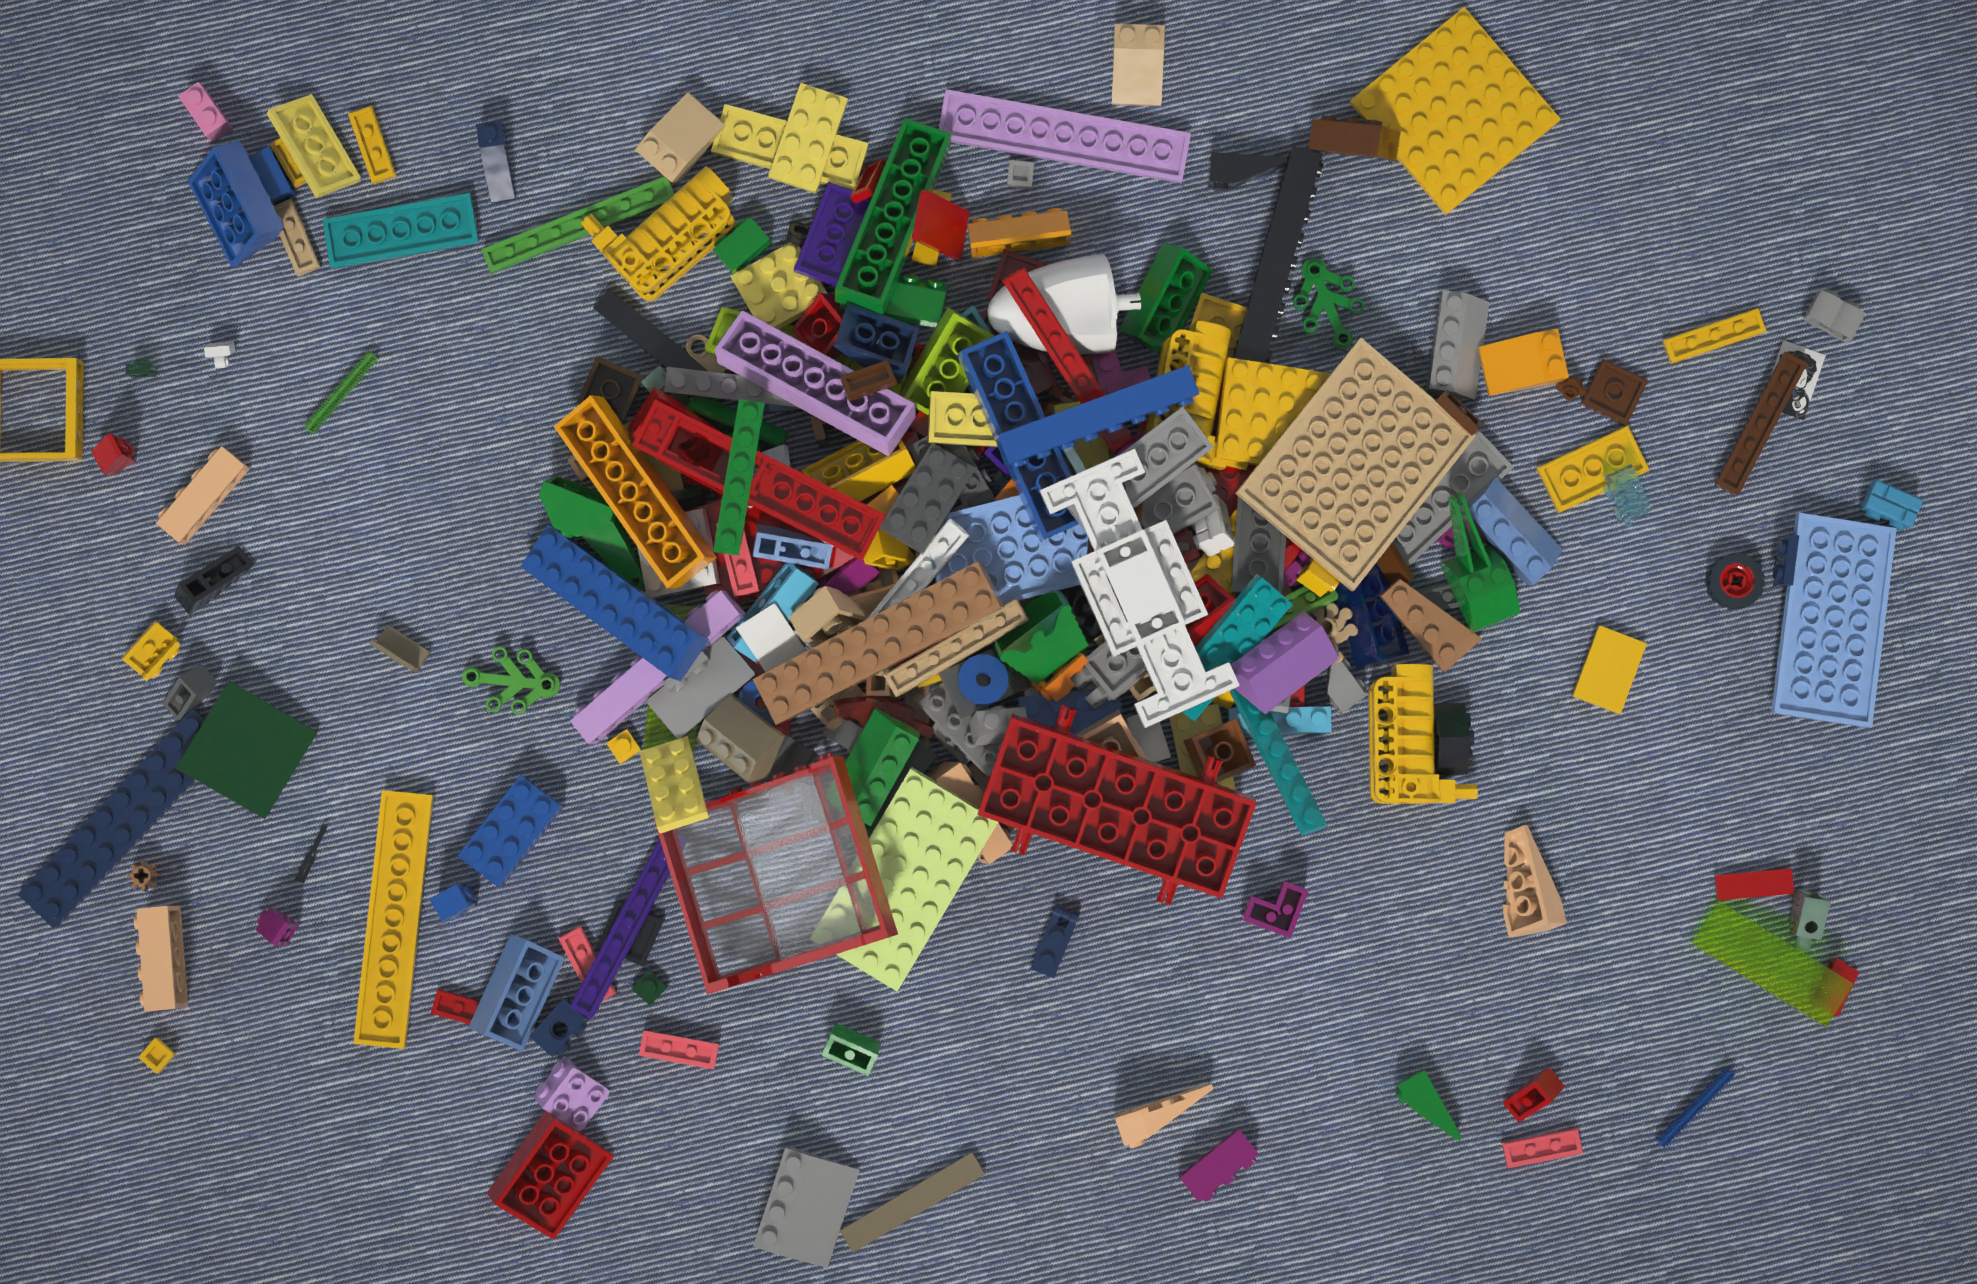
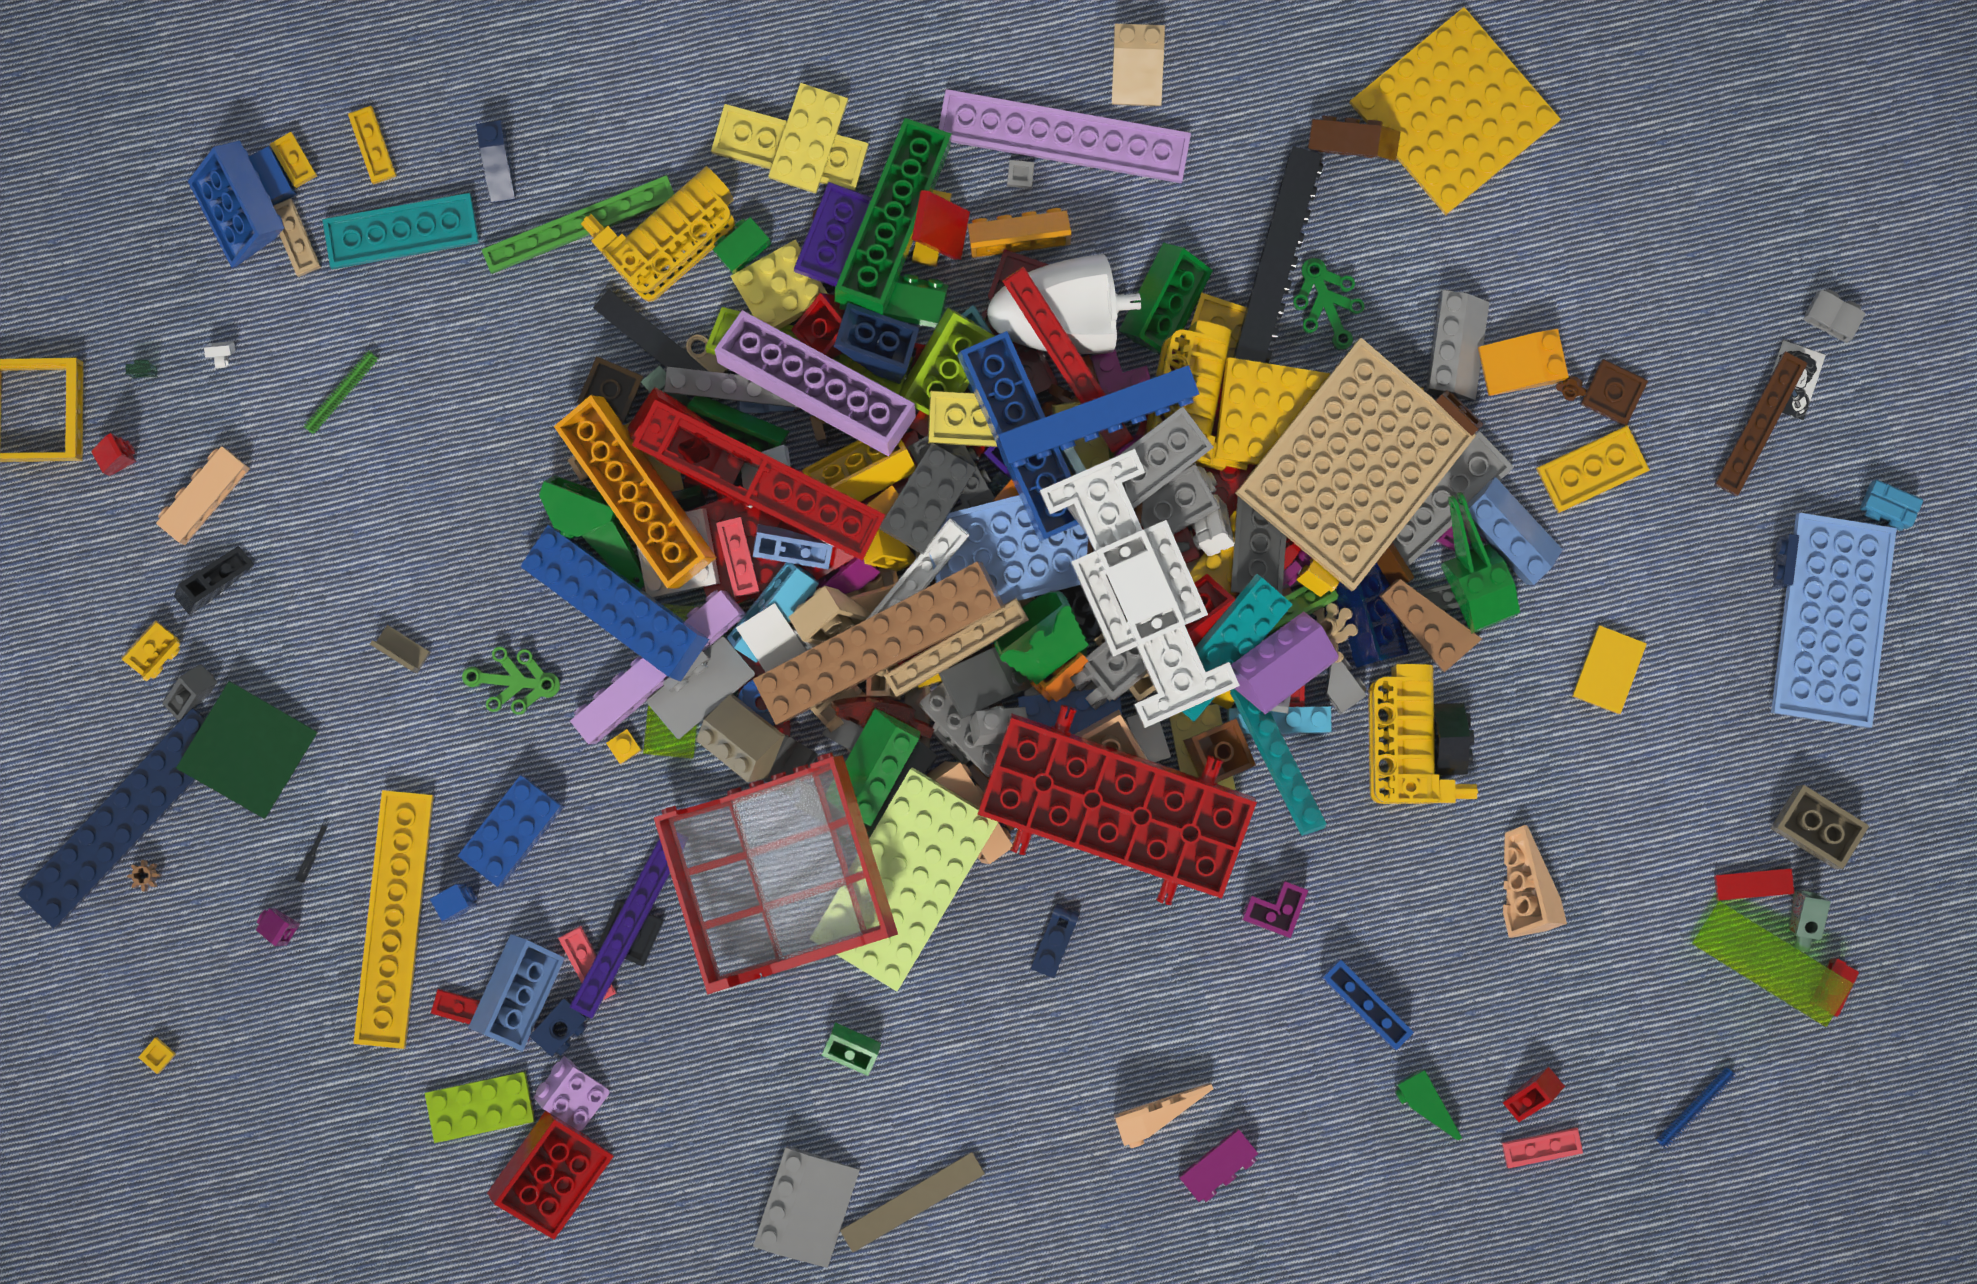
light nougat brick [134,906,188,1012] -> none
bright pink brick [178,82,233,143] -> none
light yellow plate [267,94,361,198] -> none
dark green plate [631,970,668,1006] -> none
tan slope [635,92,726,183] -> none
light yellow plate [639,736,709,833] -> none
coral plate [639,1030,719,1069] -> none
green plate [713,399,765,556] -> none
black tile [786,222,810,246] -> none
reddish brown tile [840,360,897,402] -> none
red tile [850,159,887,204] -> none
blue tile [958,655,1008,706] -> none
black slope [1208,152,1286,192] -> none
clear light blue bracket [1603,464,1652,527] -> none
yellow tile [1662,308,1766,365] -> none
black wheel [1705,553,1765,610] -> none
none -> lime piece [424,1071,535,1143]
none -> blue brick [1320,959,1414,1051]
none -> dark tan brick [1770,785,1869,869]

